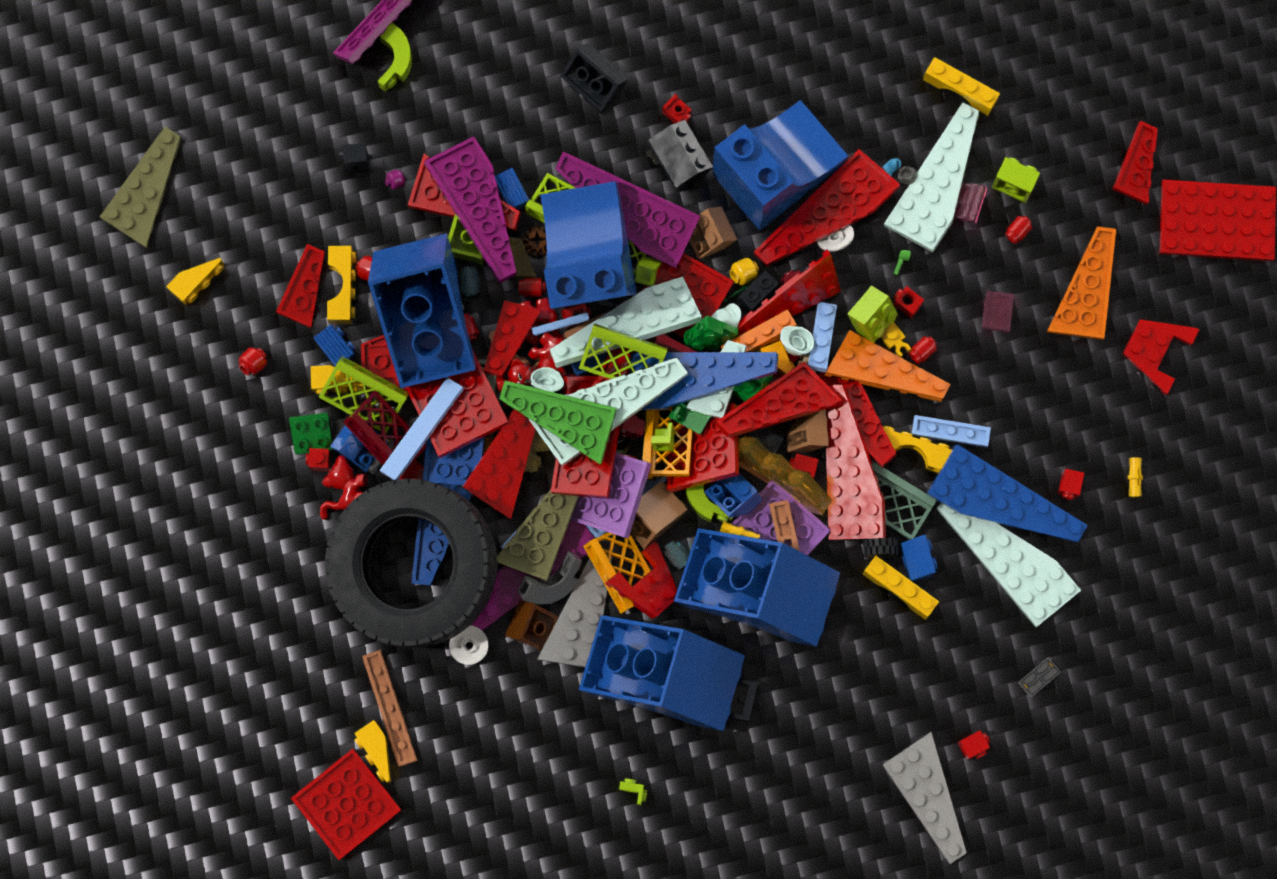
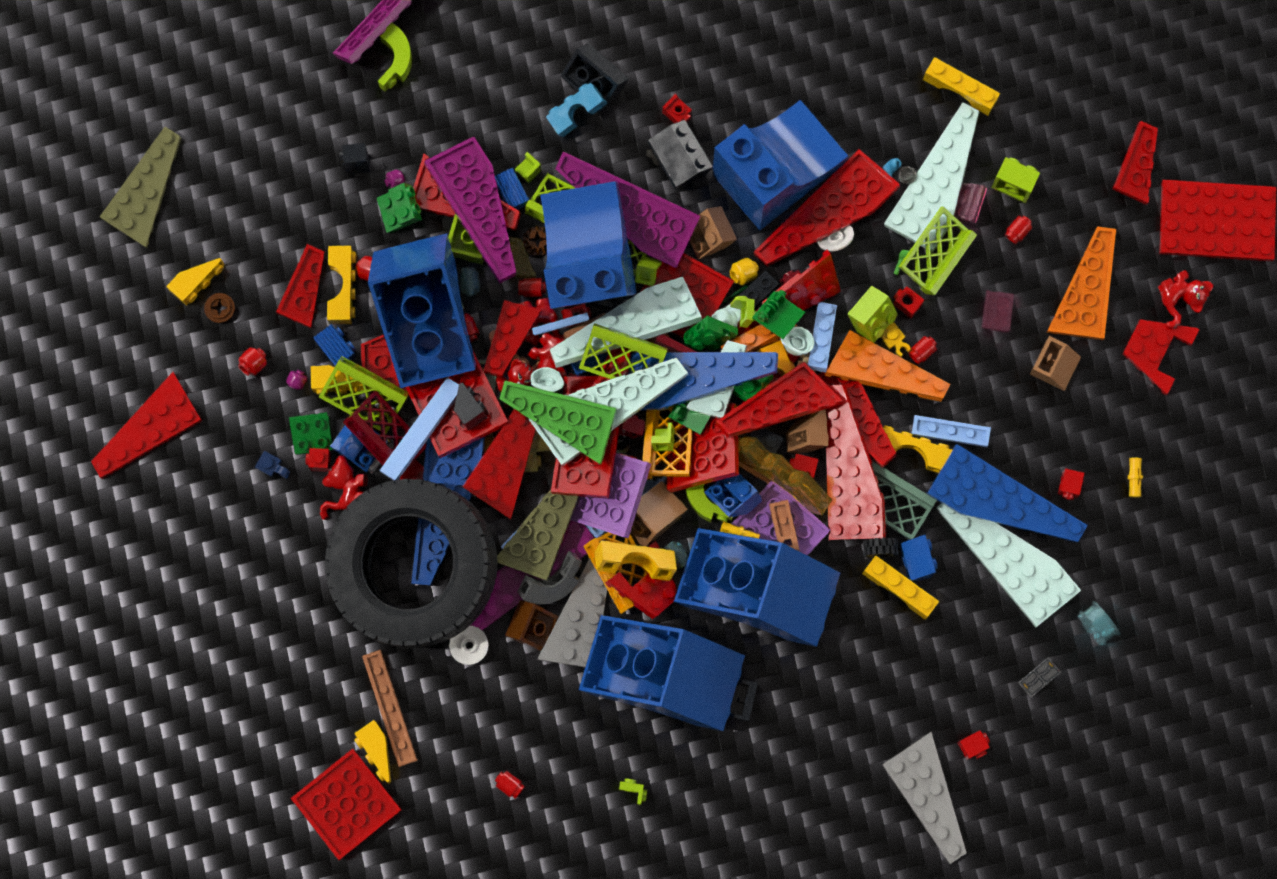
none -> red wing [91,372,202,479]
none -> reddish brown gear [204,293,235,324]
none -> dark blue plate [255,451,291,479]
none -> magenta piece [286,370,307,390]
none -> green plate [377,183,422,234]
none -> black slope [454,383,487,431]
none -> red brick [495,771,525,799]
none -> lime panel [515,152,542,184]
none -> dark azure arch [546,83,608,137]
none -> yellow arch [595,541,677,581]
none -> lime bracket [730,296,756,328]
none -> green hinge [752,290,805,340]
none -> lime fence [898,206,977,295]
none -> medium nougat slope [1030,336,1081,391]
none -> clear light blue wheel [1078,600,1120,646]
none -> red animal [1158,270,1213,329]

